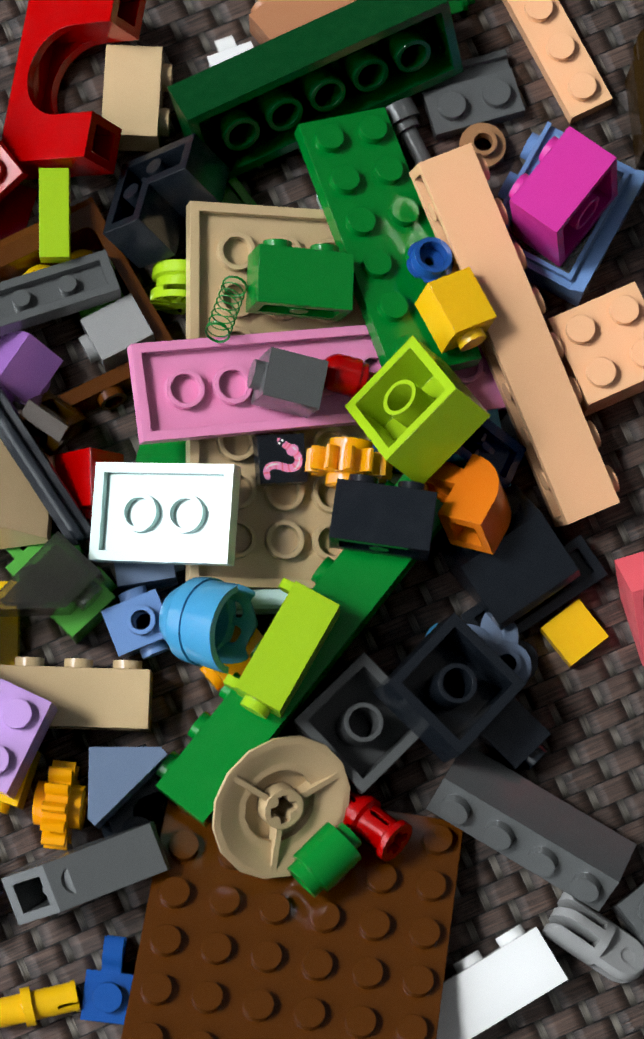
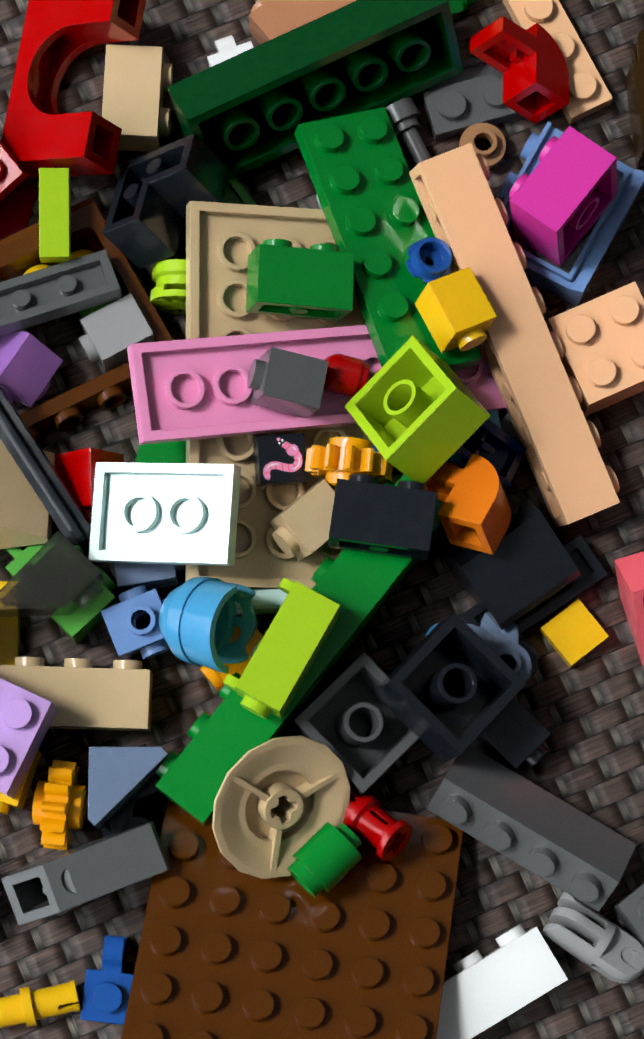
dark brown tile [20,391,87,457] -> none
green piece [205,276,247,343] -> none
none -> tan brick [268,479,335,560]
none -> red brick [470,15,569,124]

